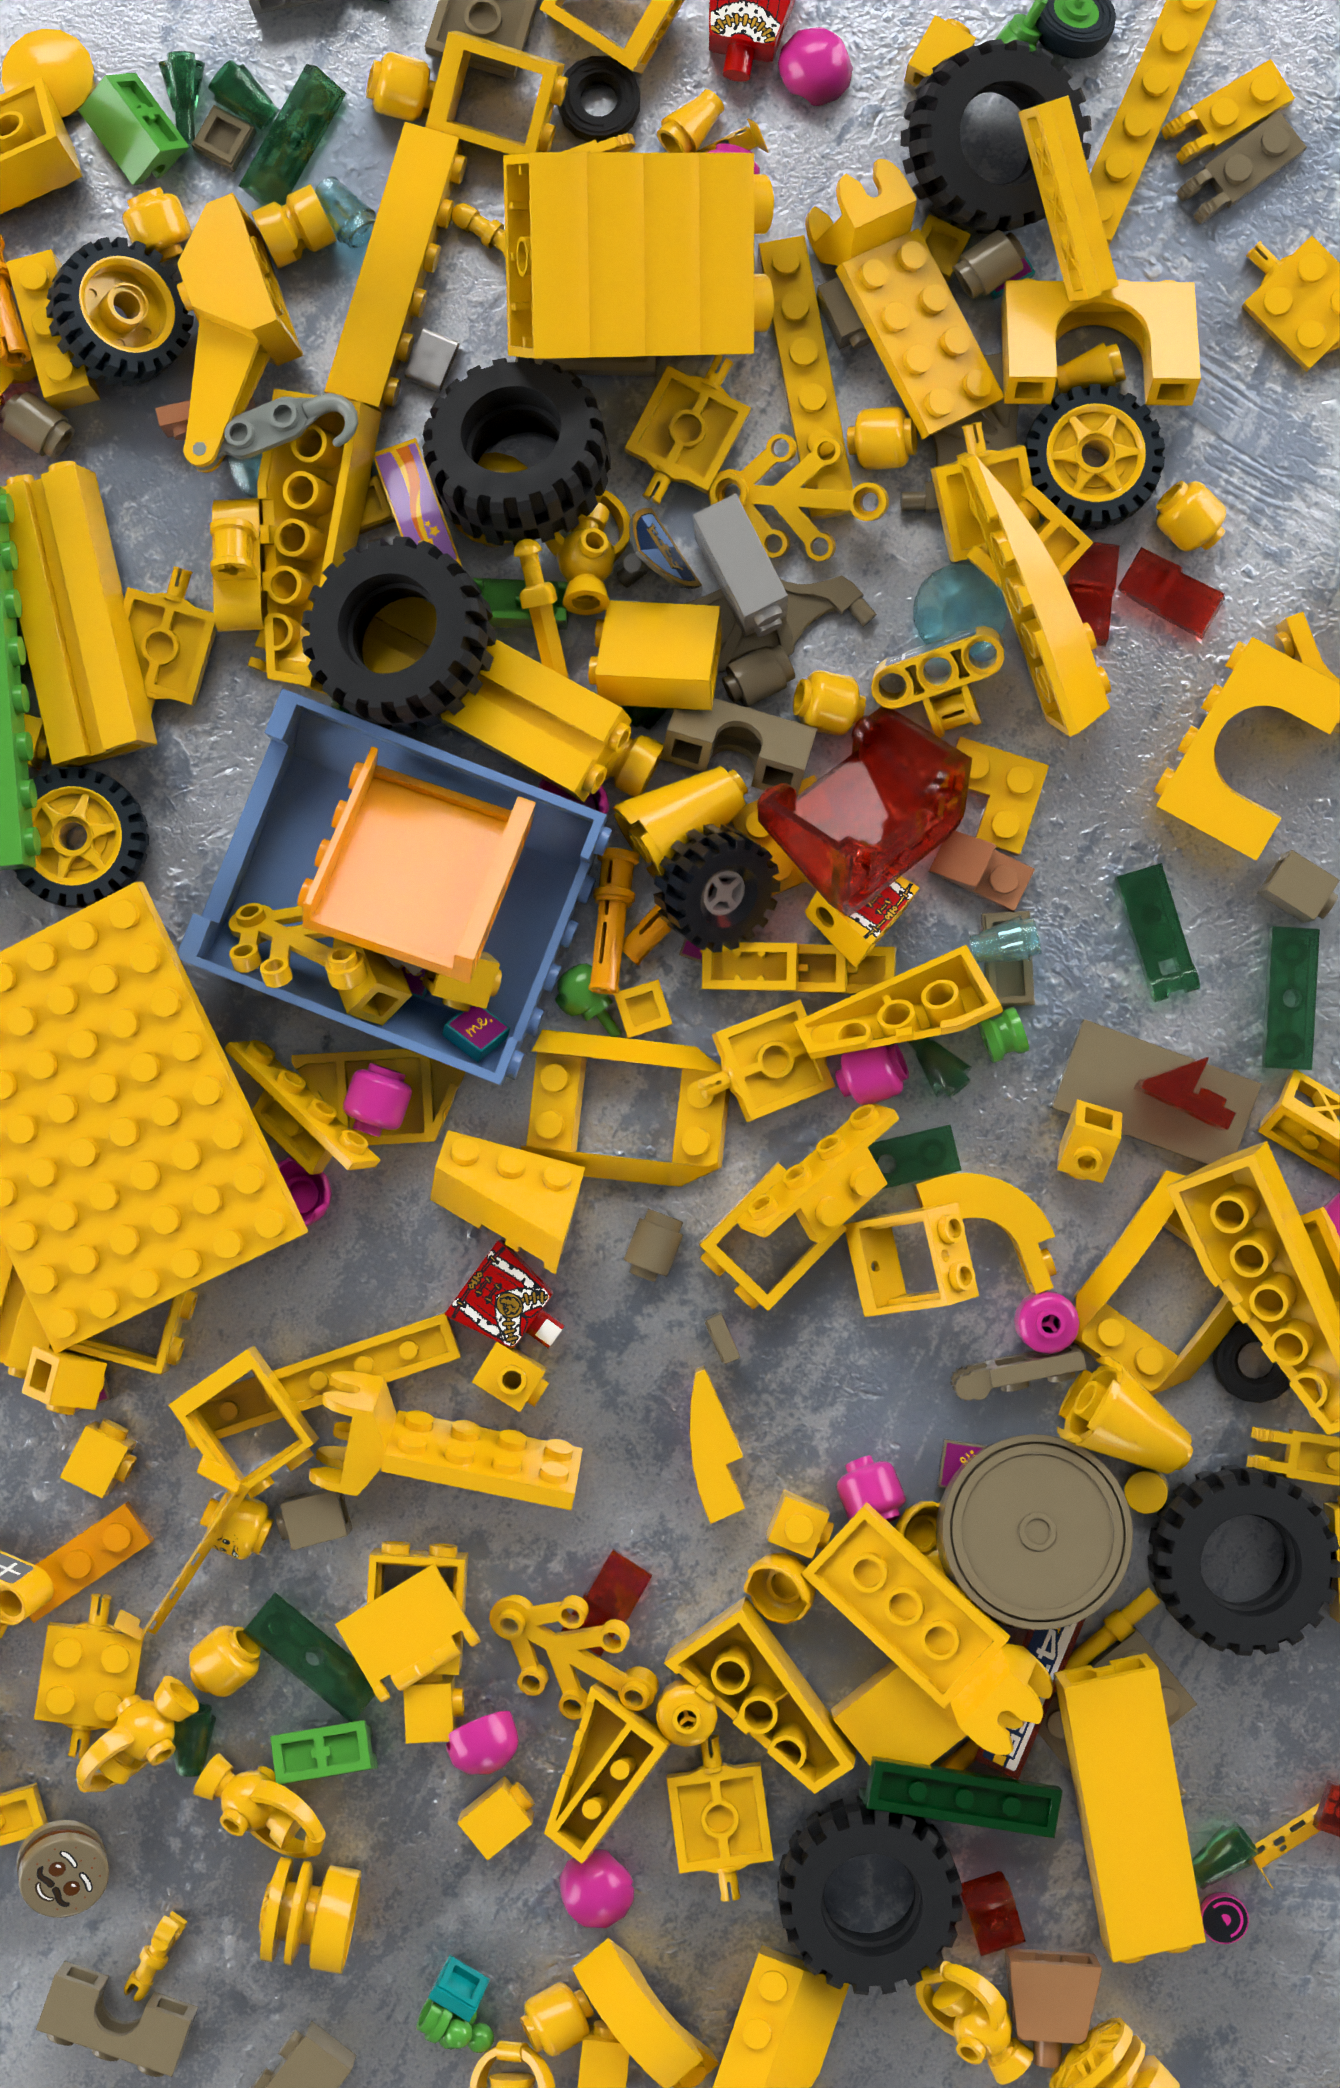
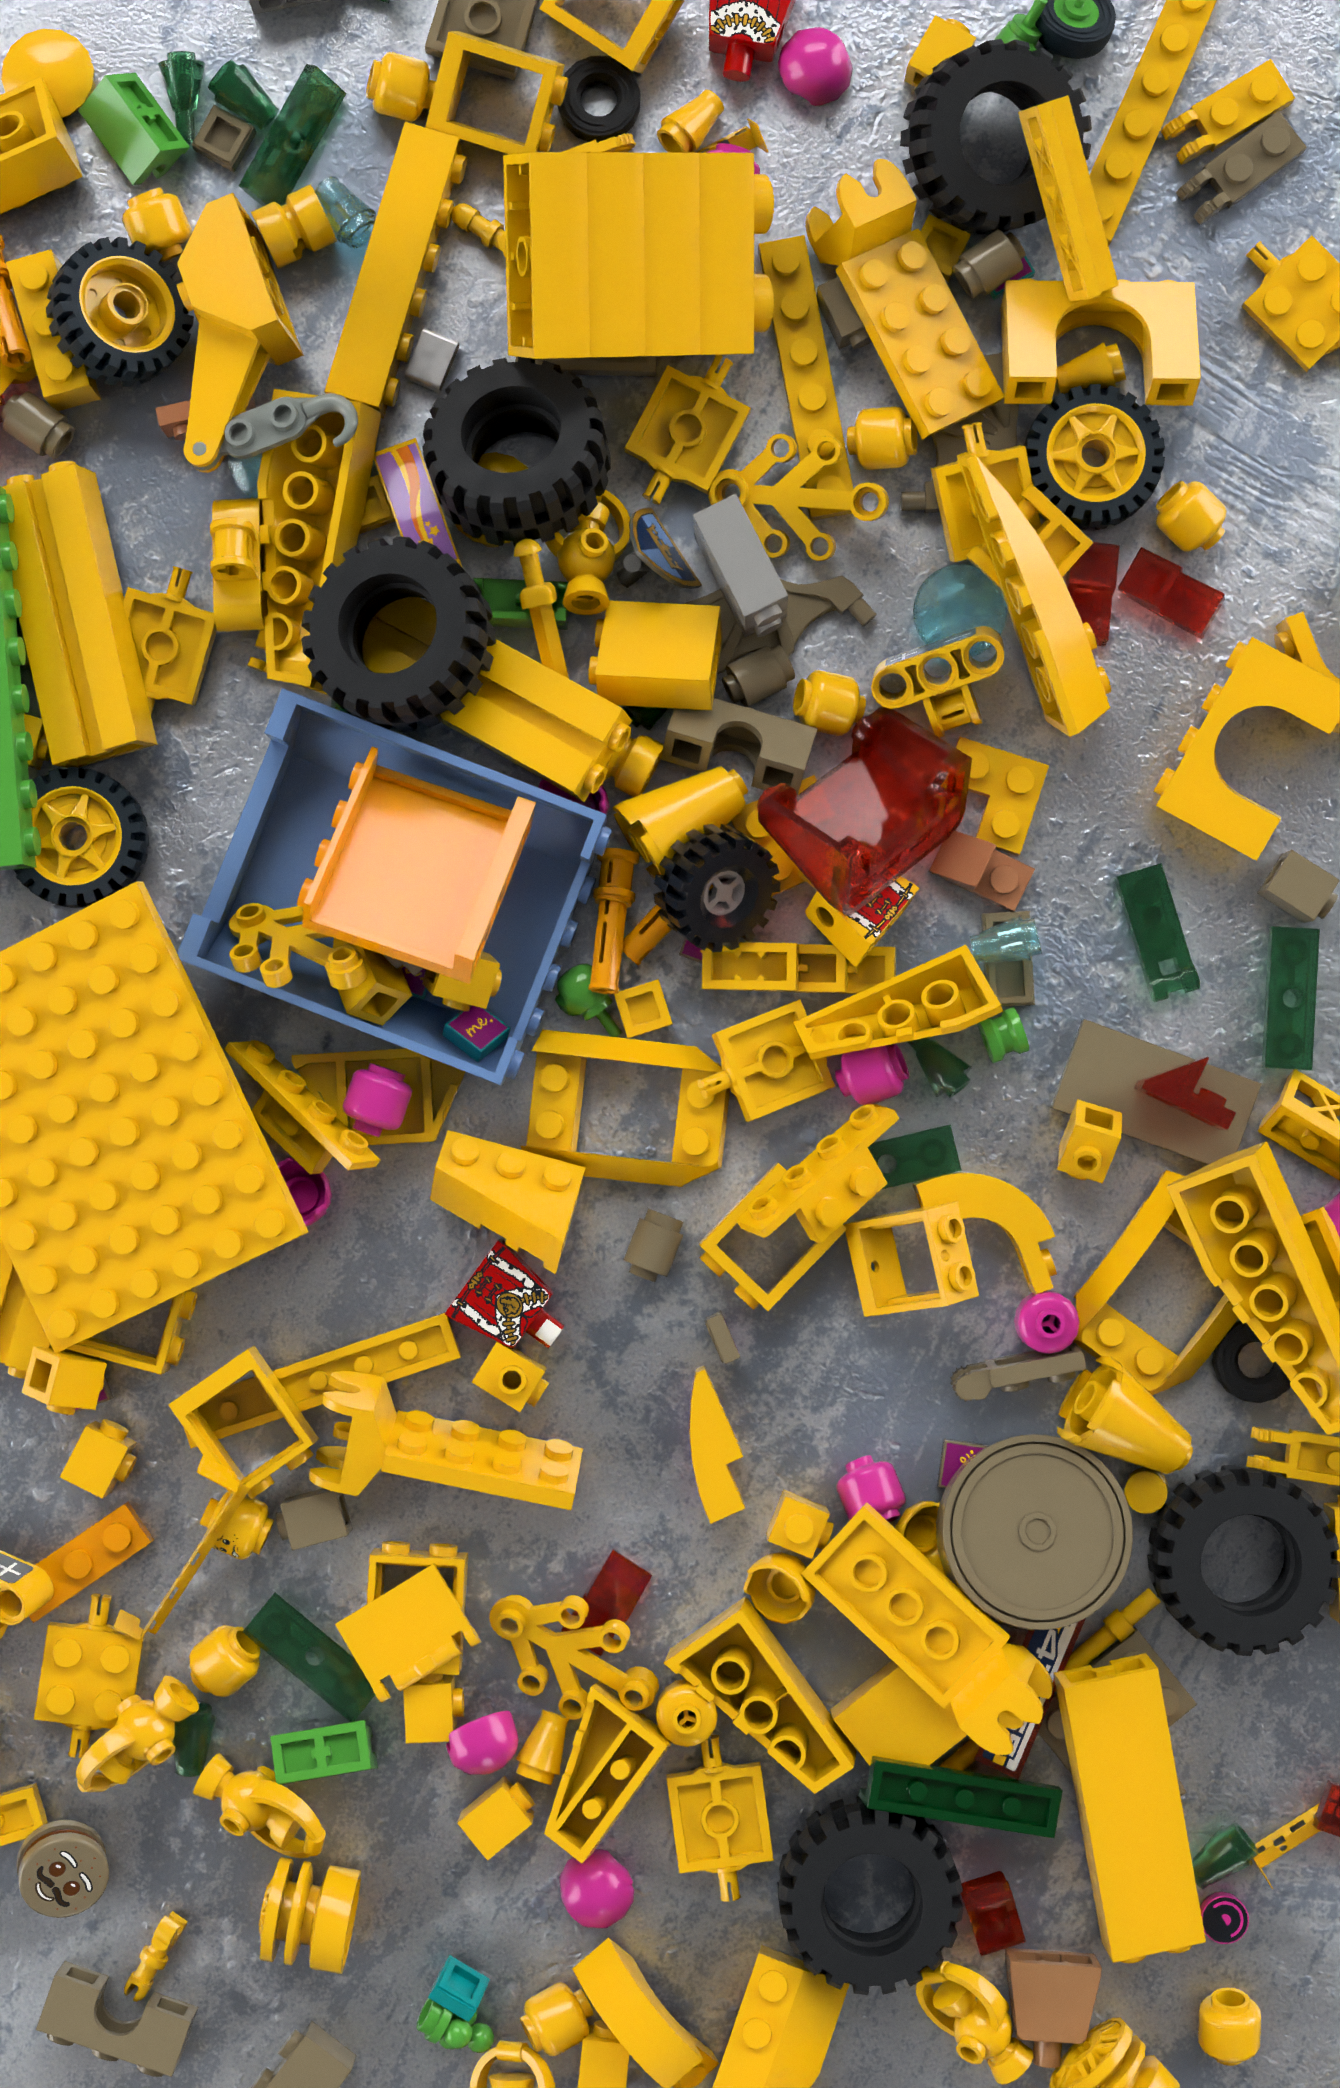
none -> yellow cone [515,1709,569,1785]
none -> yellow head [1198,1987,1261,2066]

